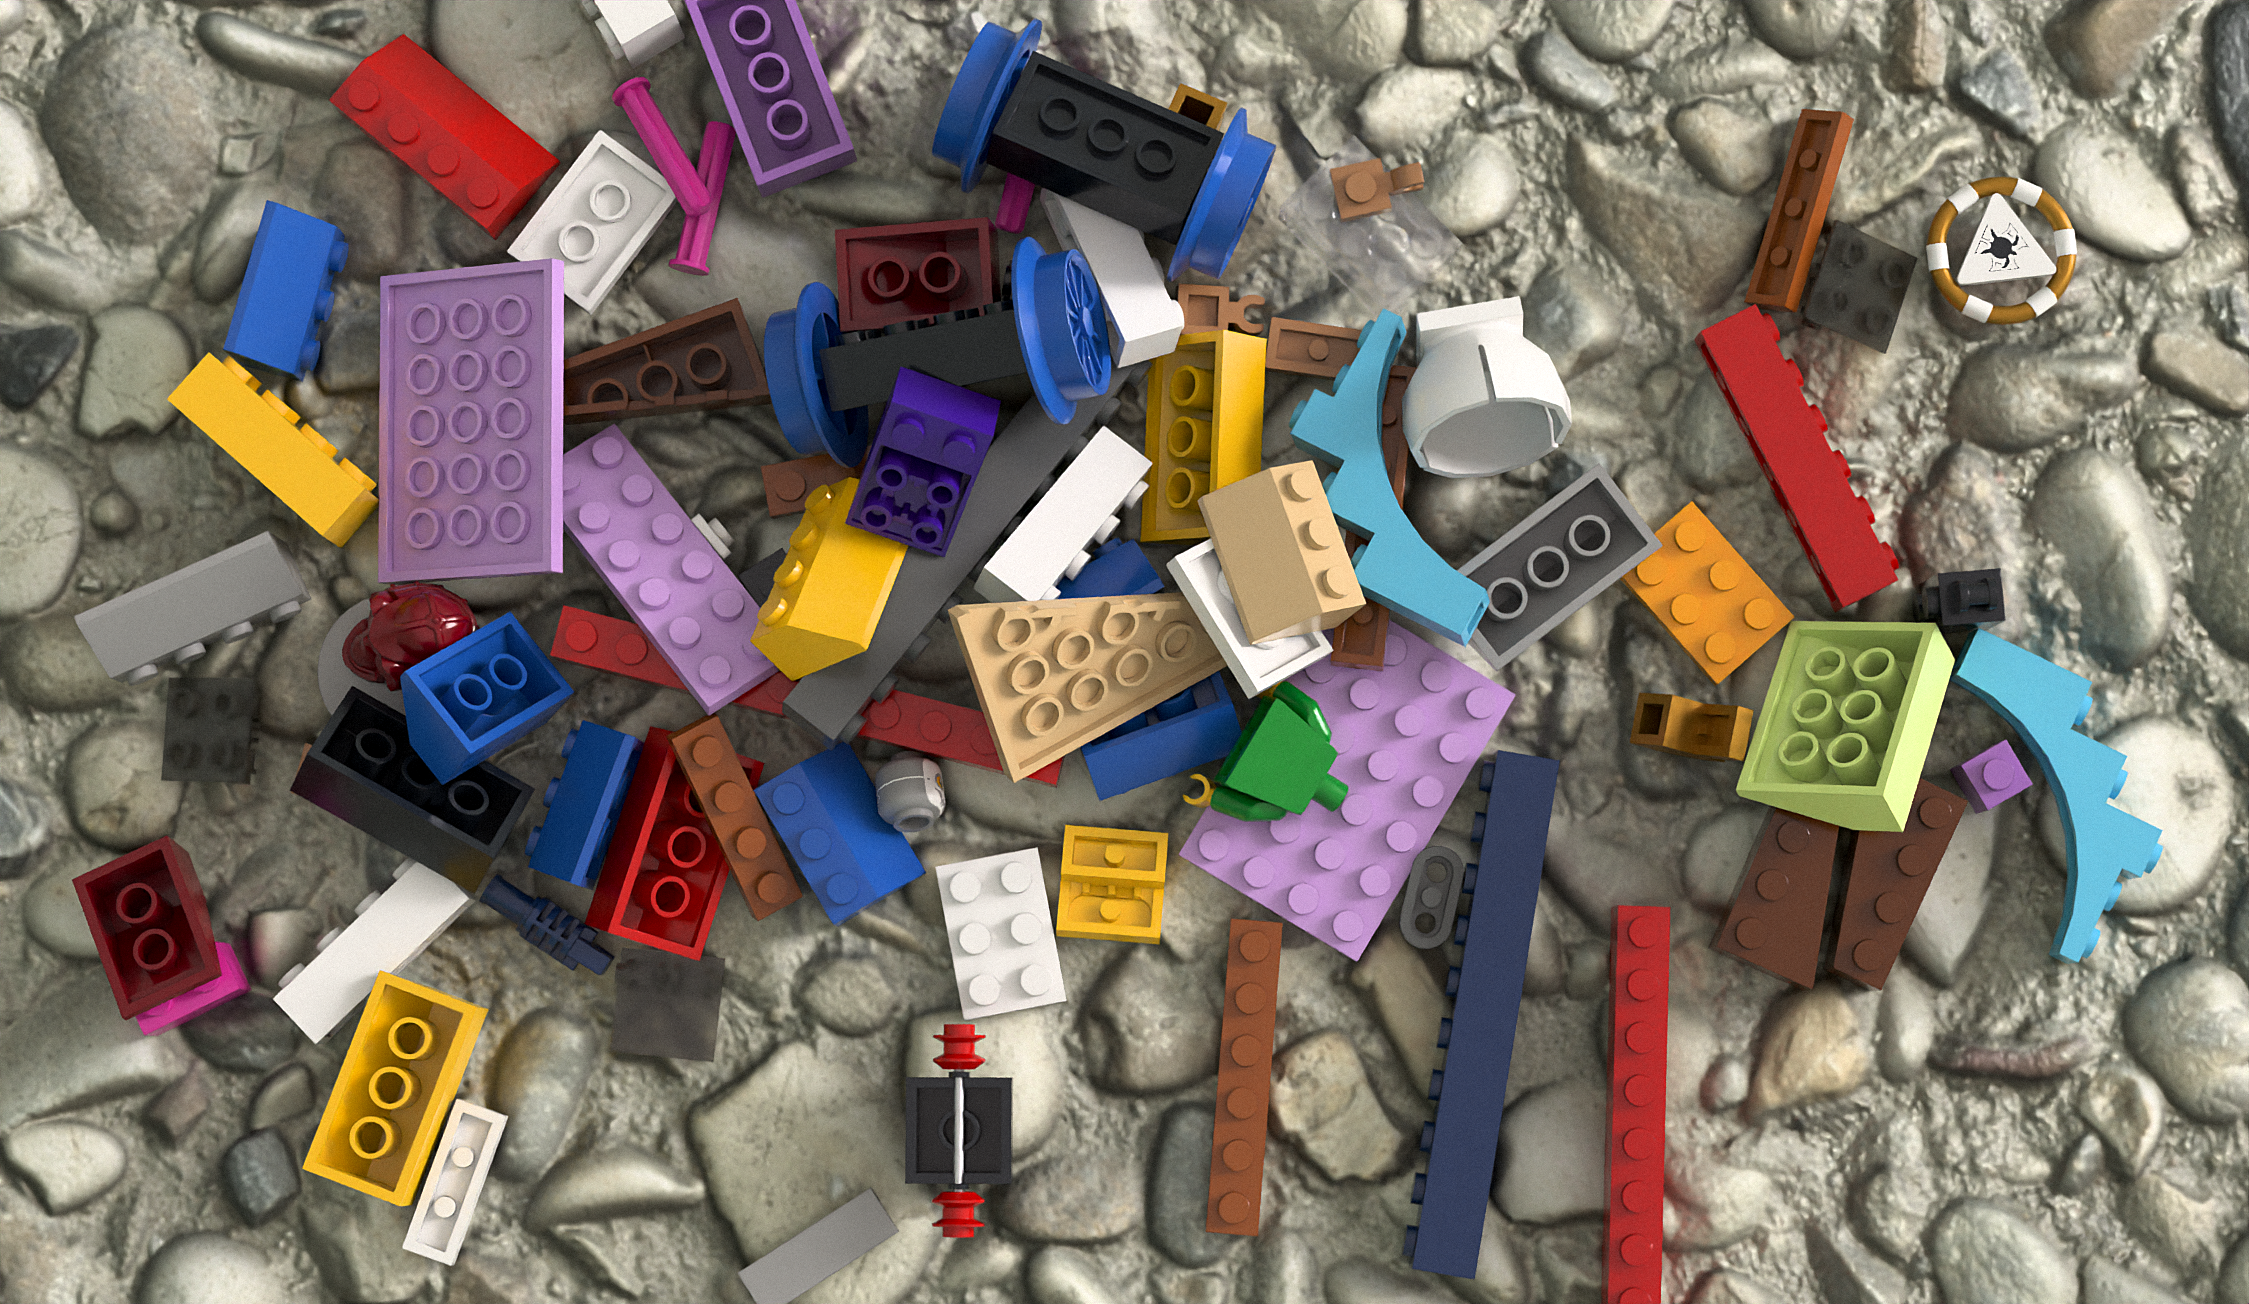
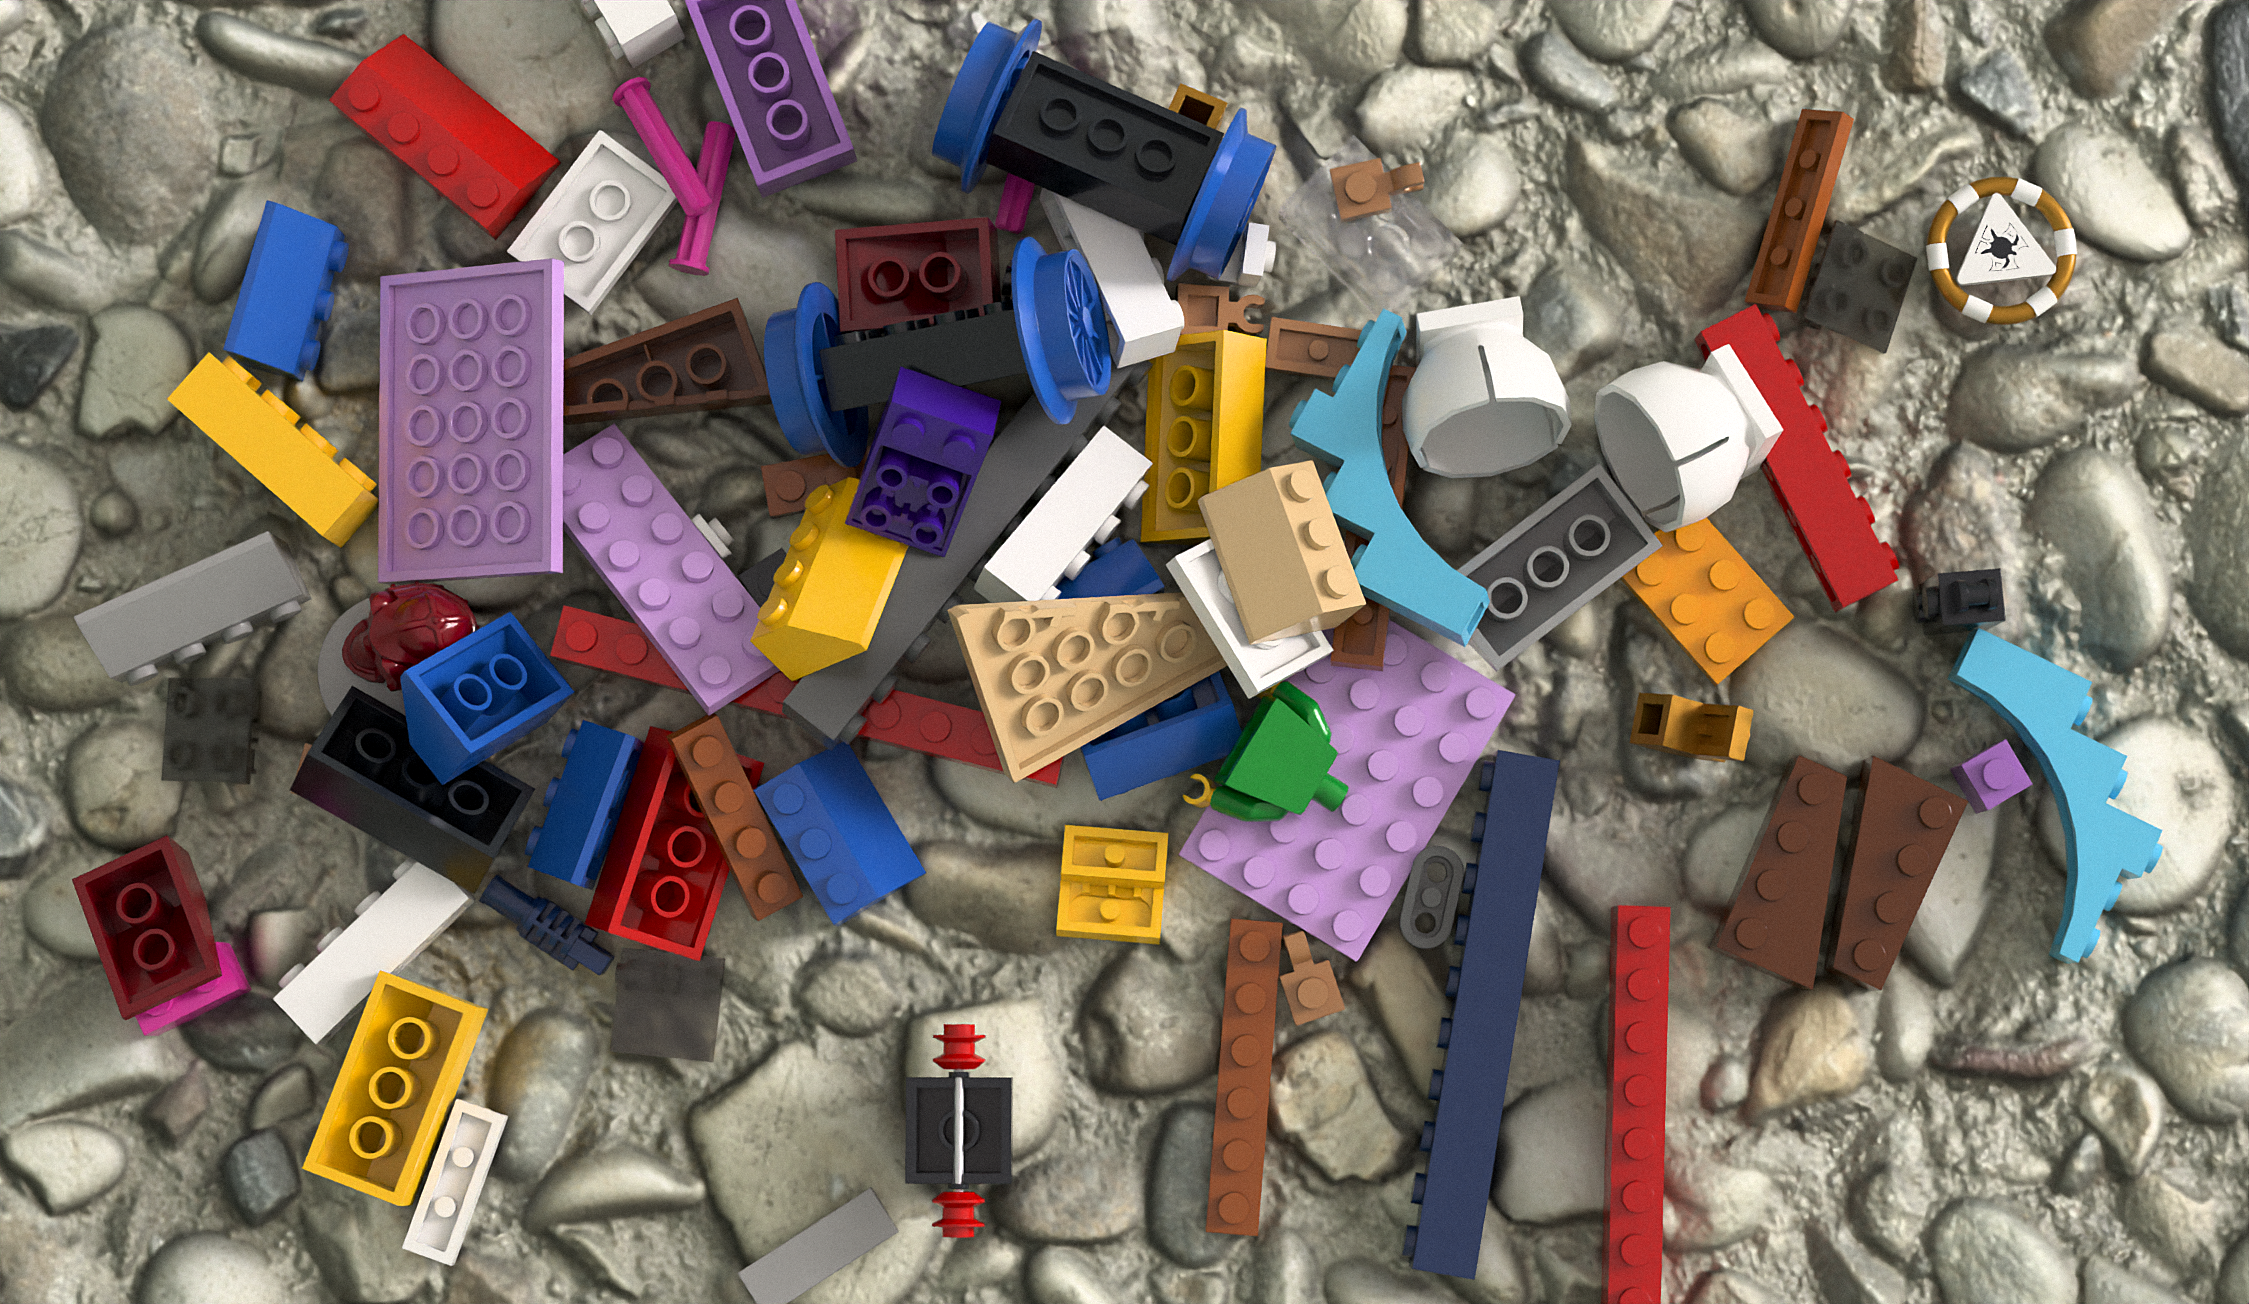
light grey head [875,751,946,832] -> none
white plate [935,847,1067,1021] -> none
yellowish green slope [1736,621,1955,832] -> none
none -> white bracket [1206,223,1276,288]
none -> medium nougat plate [1279,930,1345,1026]
none -> white plate [1594,344,1783,533]

